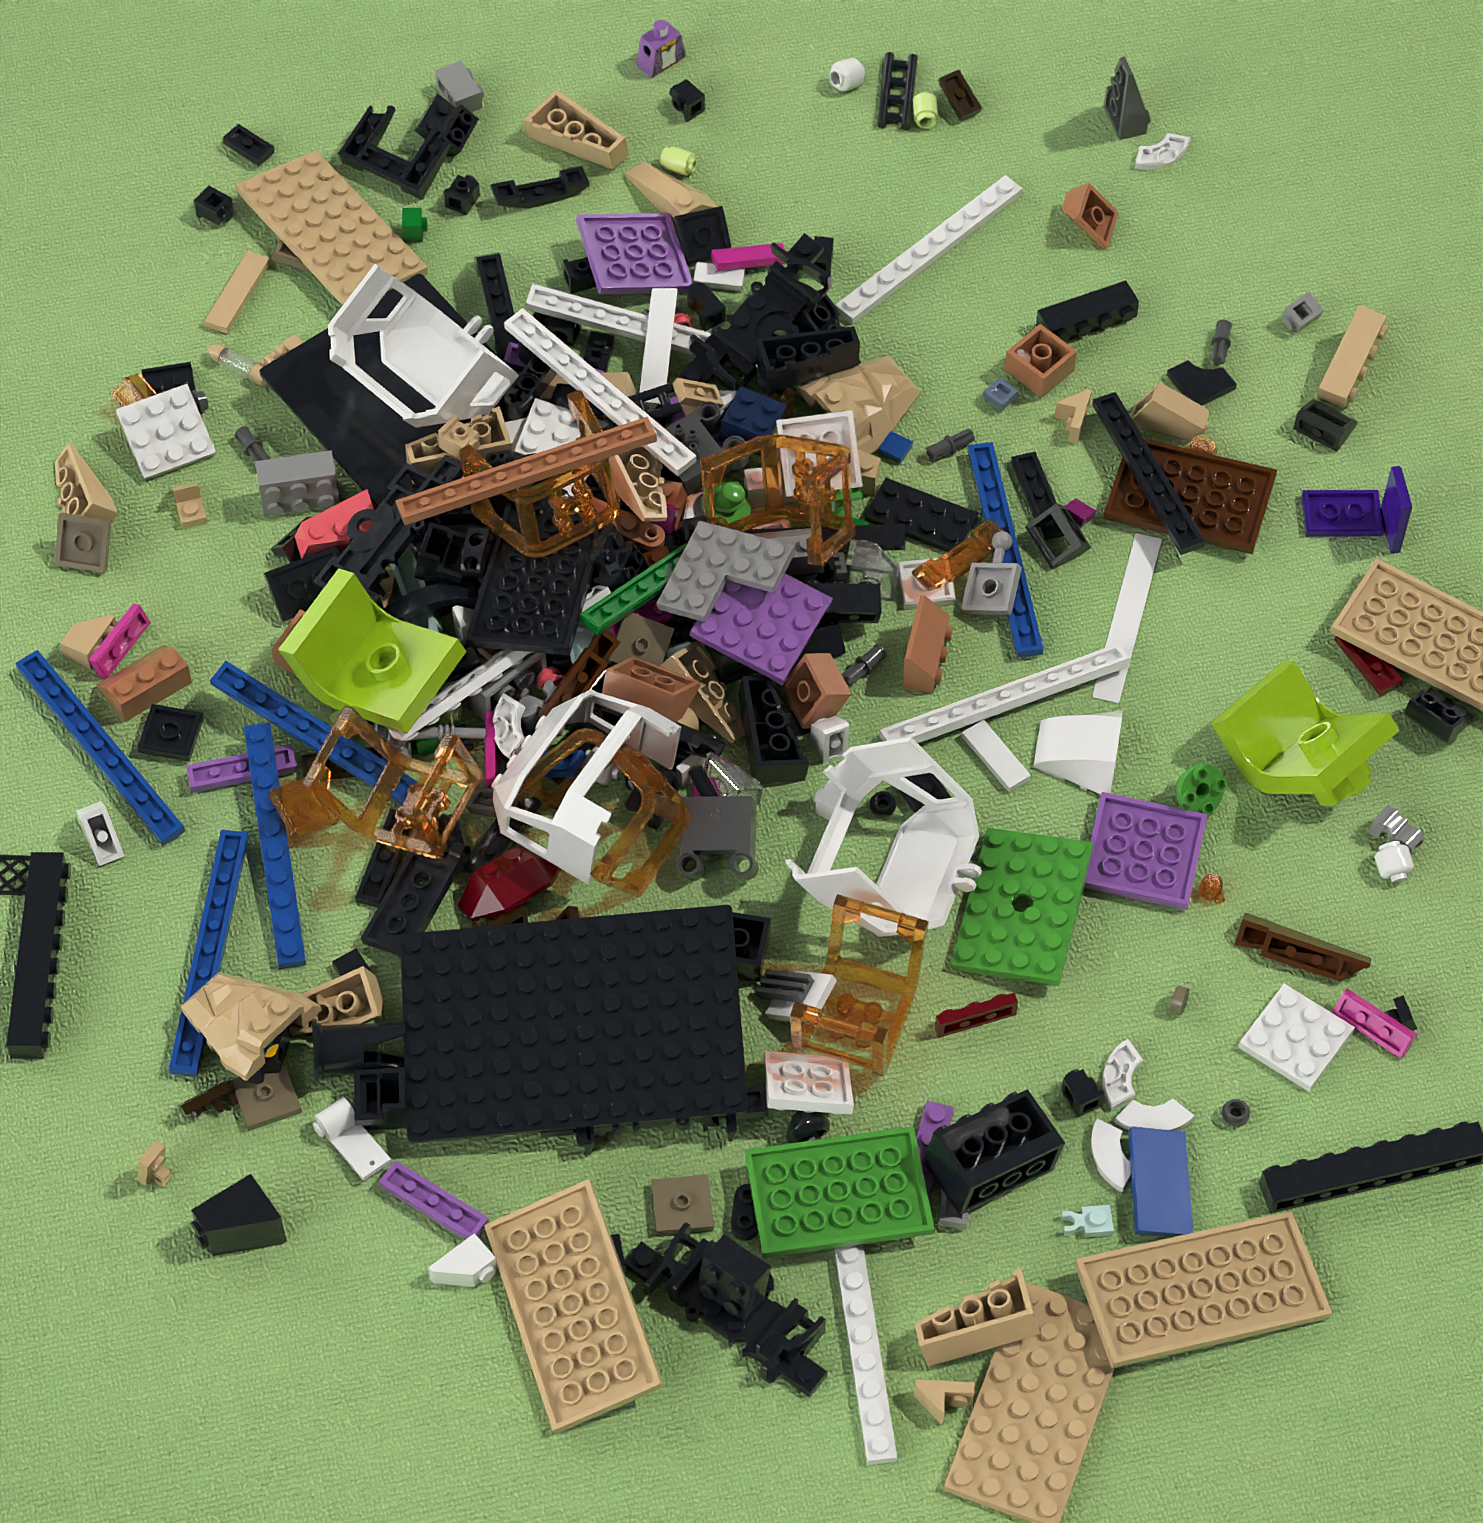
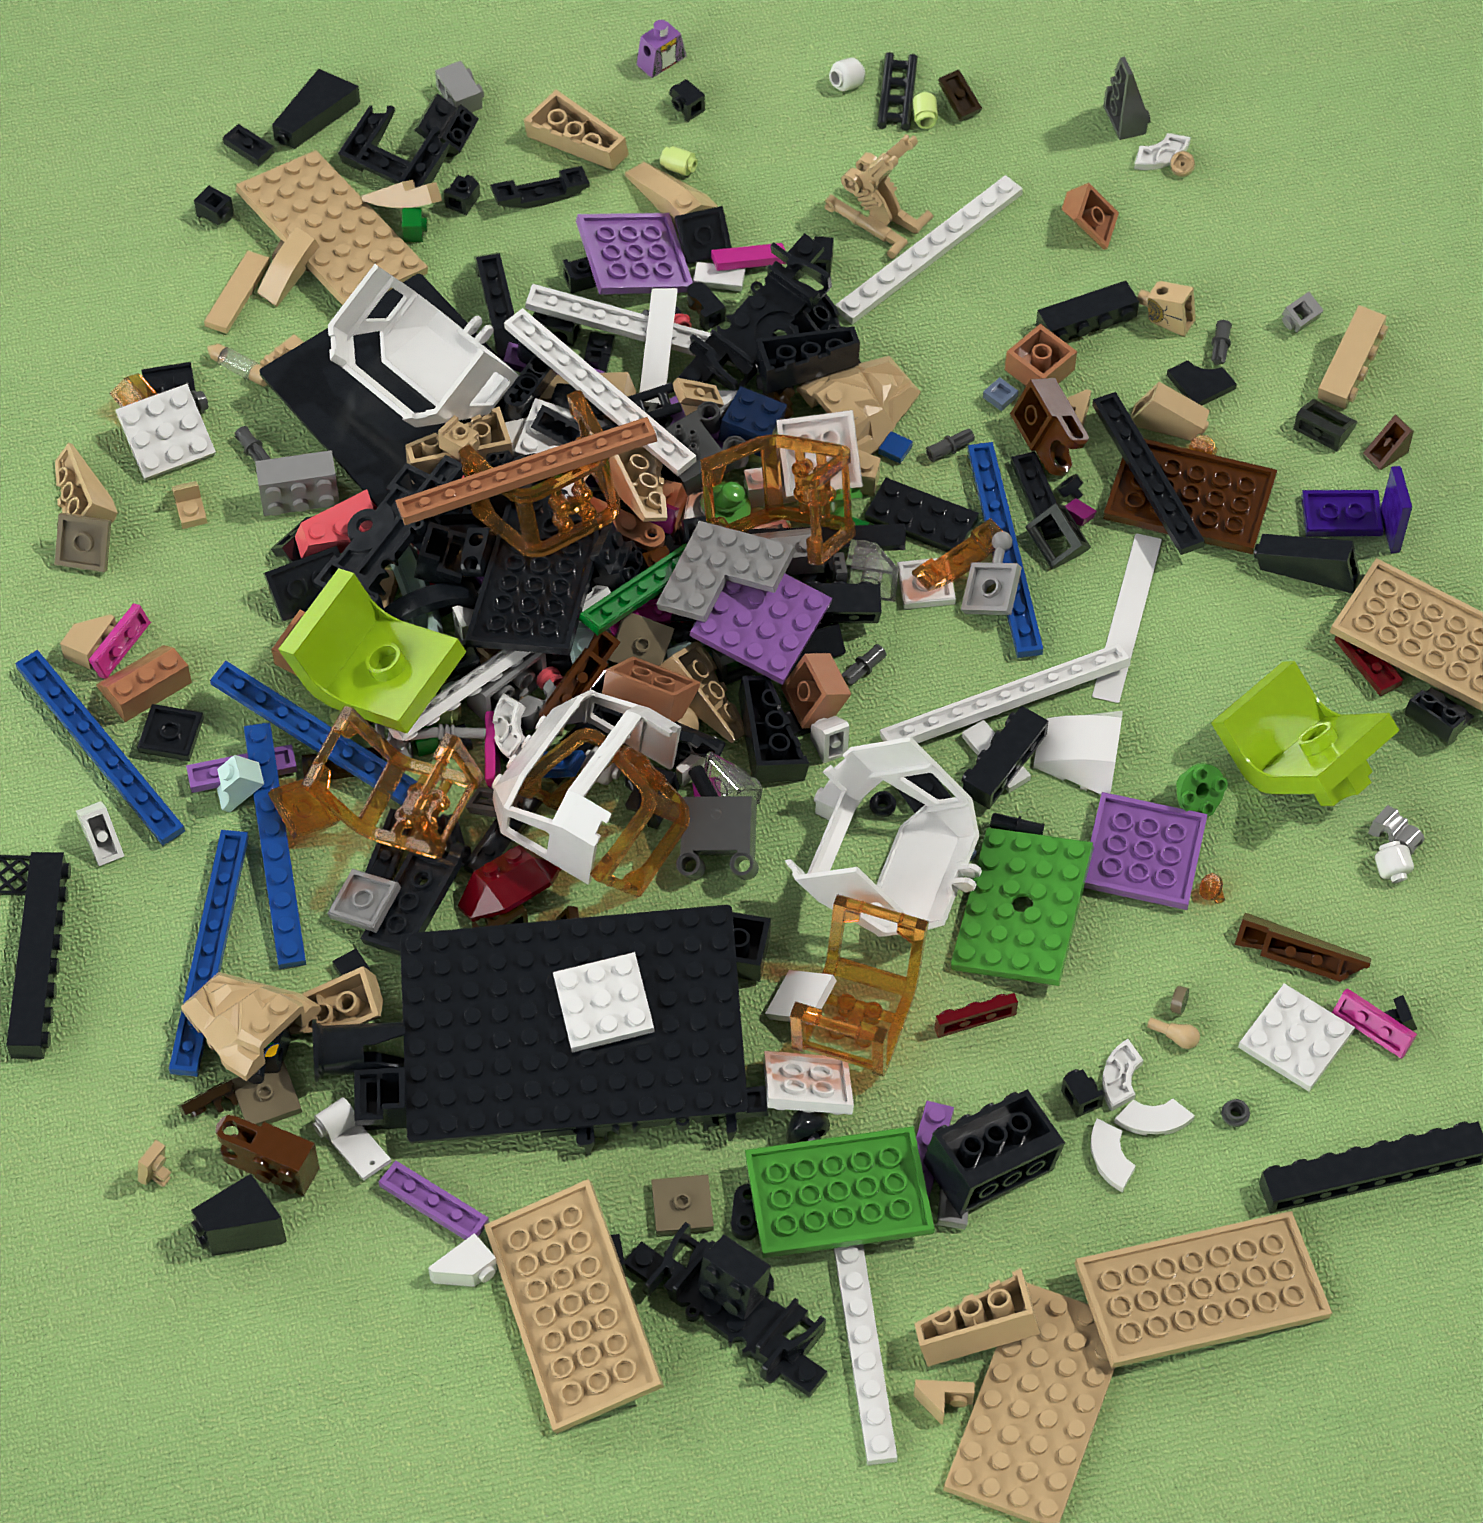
dark grey tile [755,969,815,1003] -> none
nougat slope [902,595,953,694] -> none
light aqua plate [1061,1205,1114,1238] -> none
blue tile [1128,1126,1193,1238] -> none
none -> reddish brown brick [216,1115,320,1196]
none -> light aqua arch [217,755,264,812]
none -> tan slope [257,226,319,307]
none -> black slope [272,68,360,149]
none -> light grey tile [327,869,401,933]
none -> tan slope [361,180,442,208]
none -> black slope [531,405,587,445]
none -> white plate [553,952,655,1052]
none -> tan piece [824,134,933,259]
none -> black brick [961,705,1049,809]
none -> black axle [990,813,1045,835]
none -> reddish brown brick [1010,378,1089,476]
none -> black tile [1057,474,1083,499]
none -> tan torso [1137,281,1195,336]
none -> tan piece [1147,1017,1200,1049]
none -> tan tile [1170,151,1195,177]
none -> black slope [1254,534,1360,593]
none -> slope [1363,415,1414,470]

